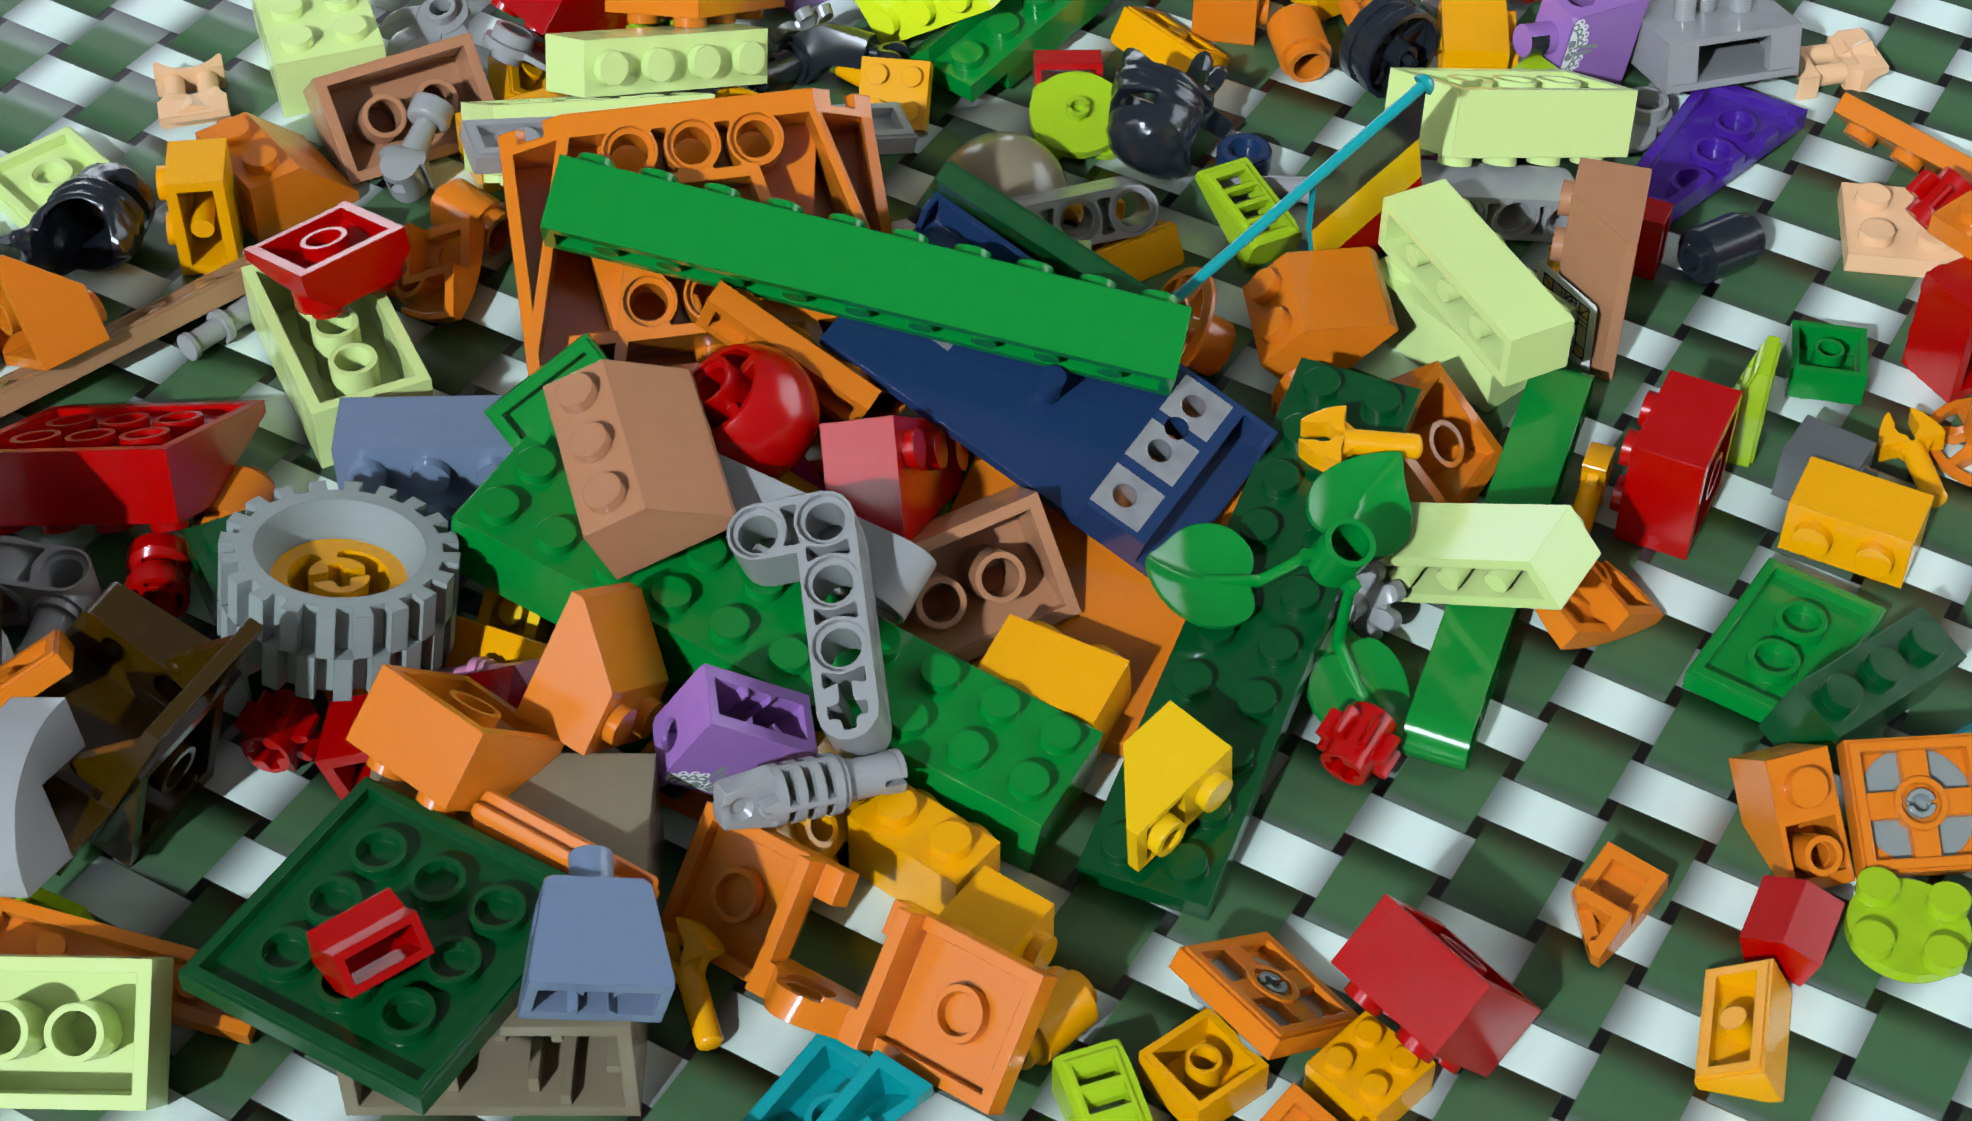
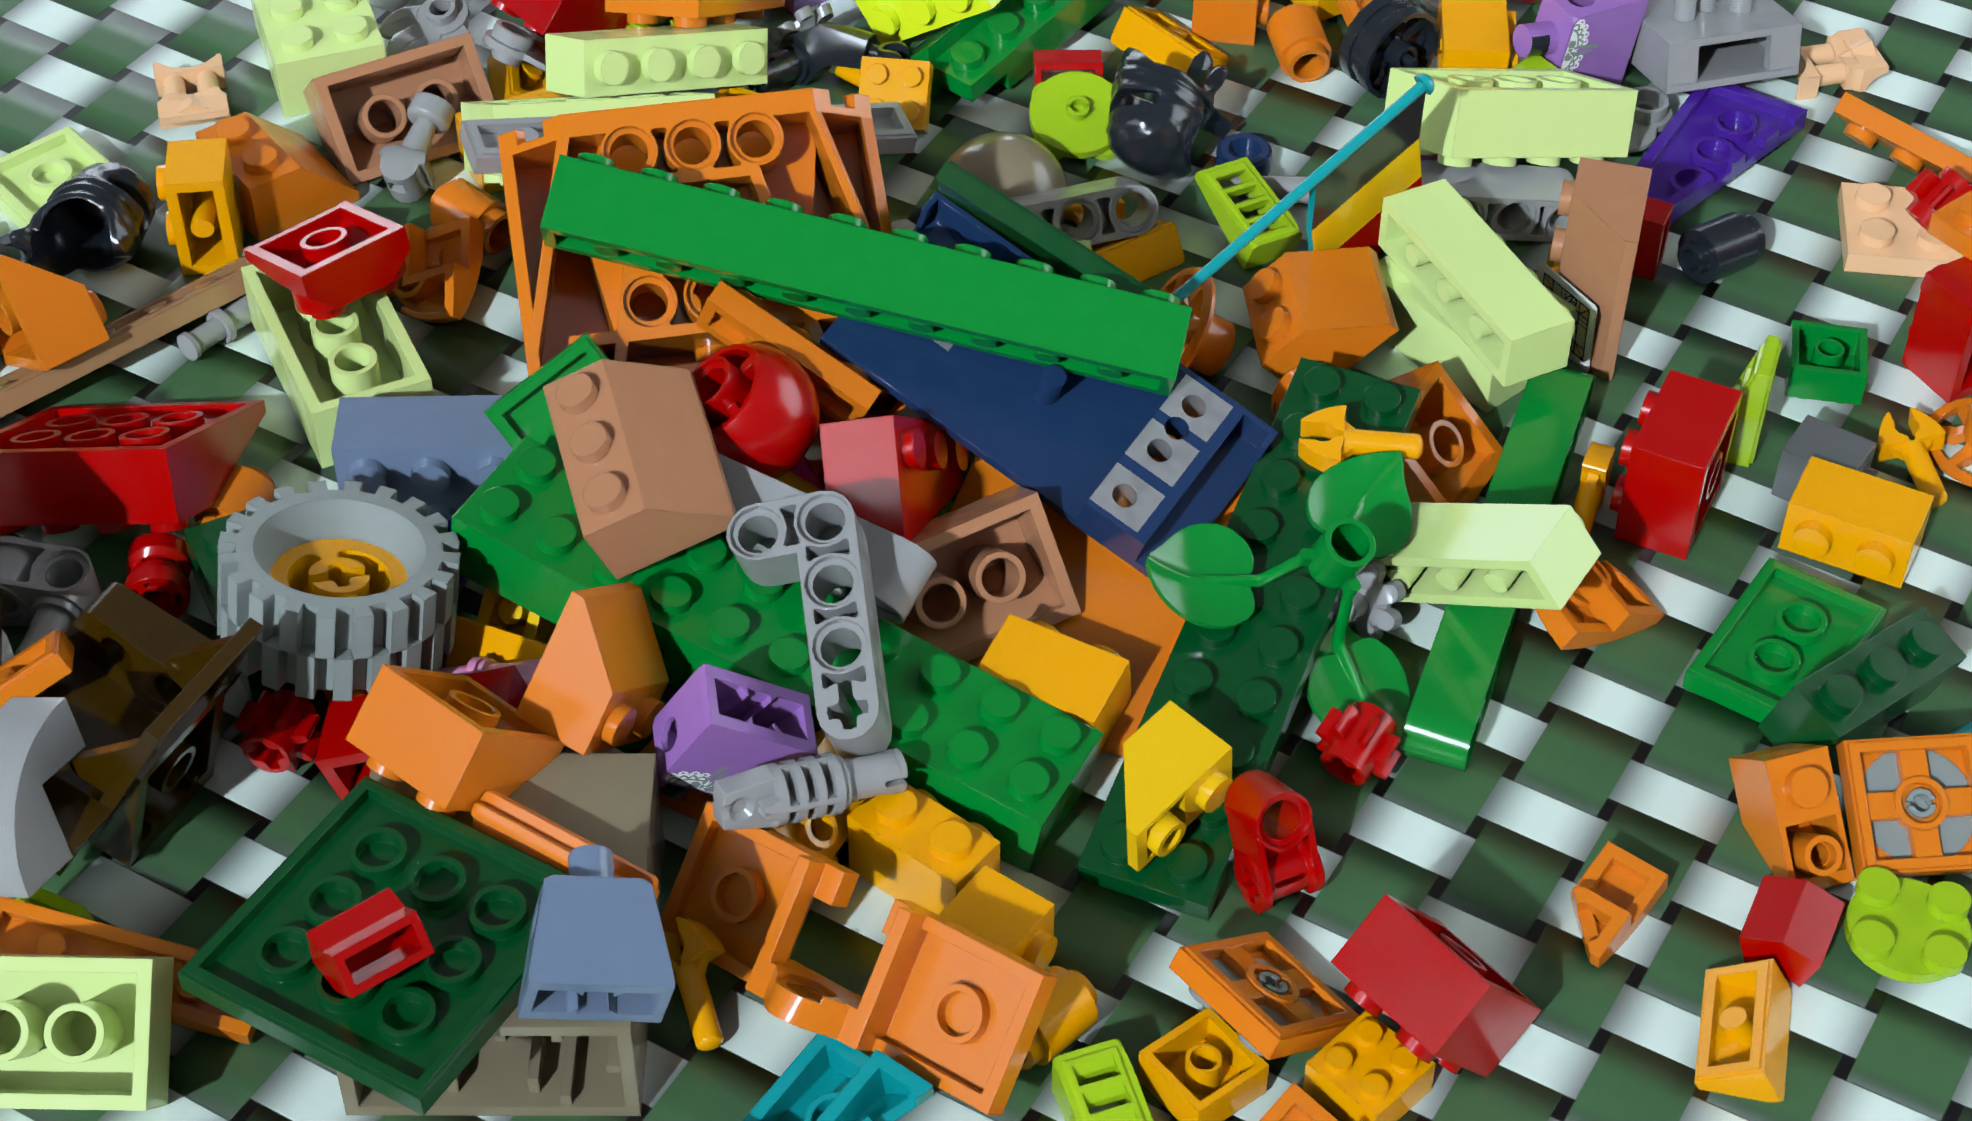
none -> red piece [1224,770,1325,914]

